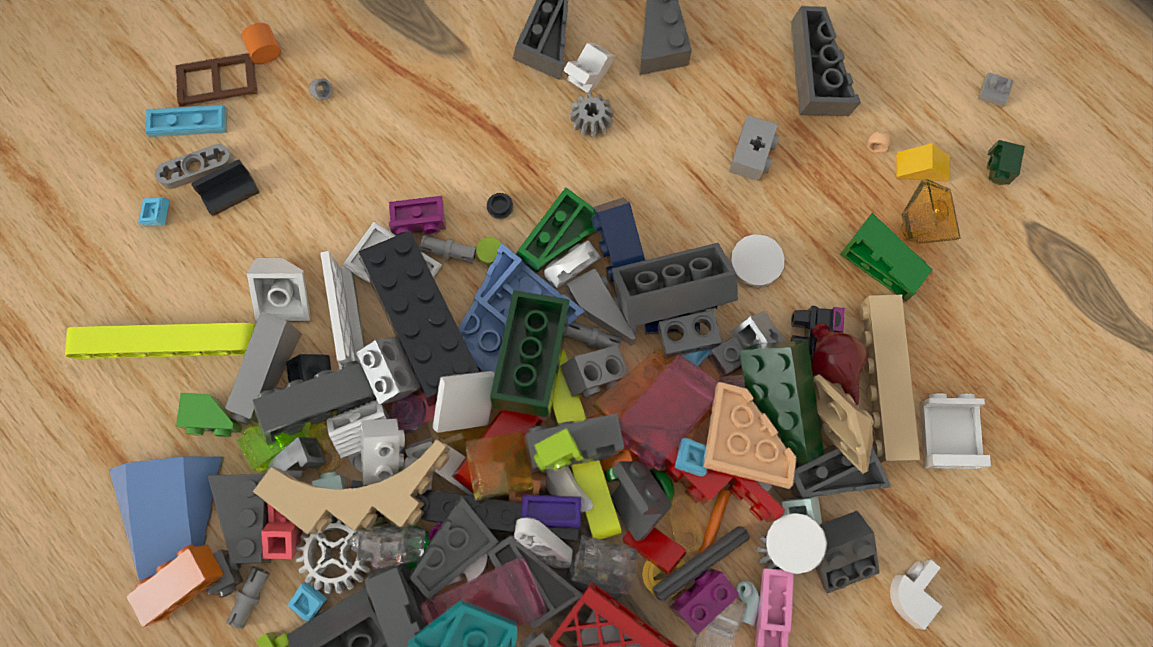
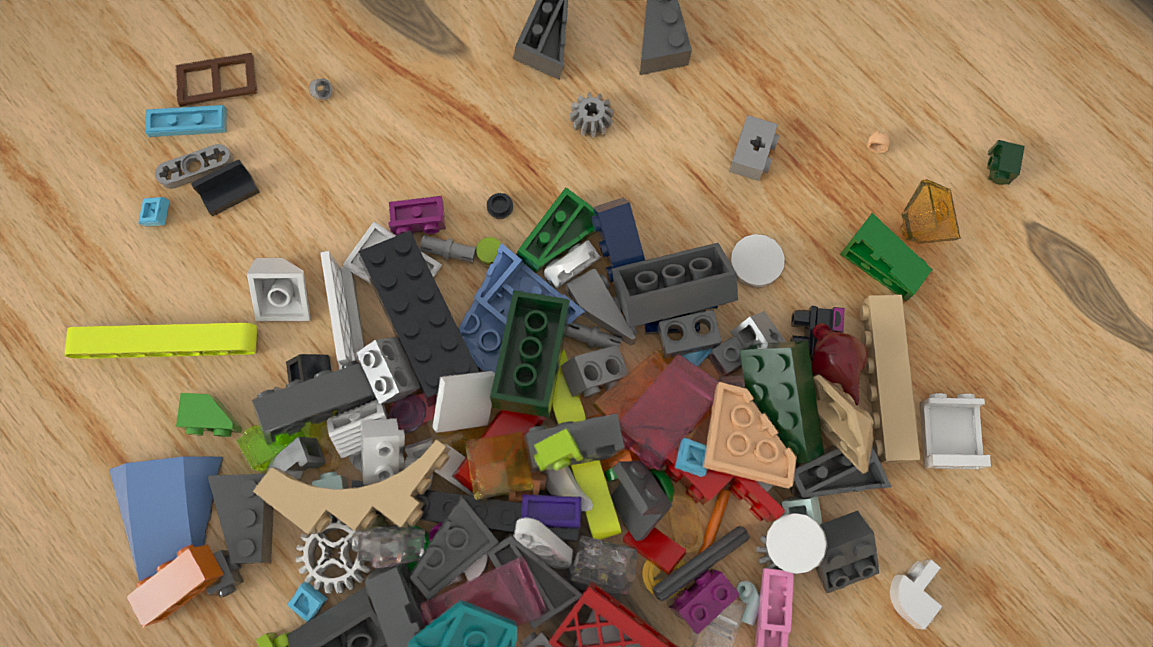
light grey slope [225,311,301,425] -> none
light grey pin [226,566,269,629] -> none
orange piece [241,23,281,64] -> none
coral brick [261,504,303,559] -> none
white brick [563,43,616,93] -> none
dark grey wedge [791,6,861,116] -> none
yellow slope [896,143,950,182] -> none
light grey tile [978,72,1013,107] -> none

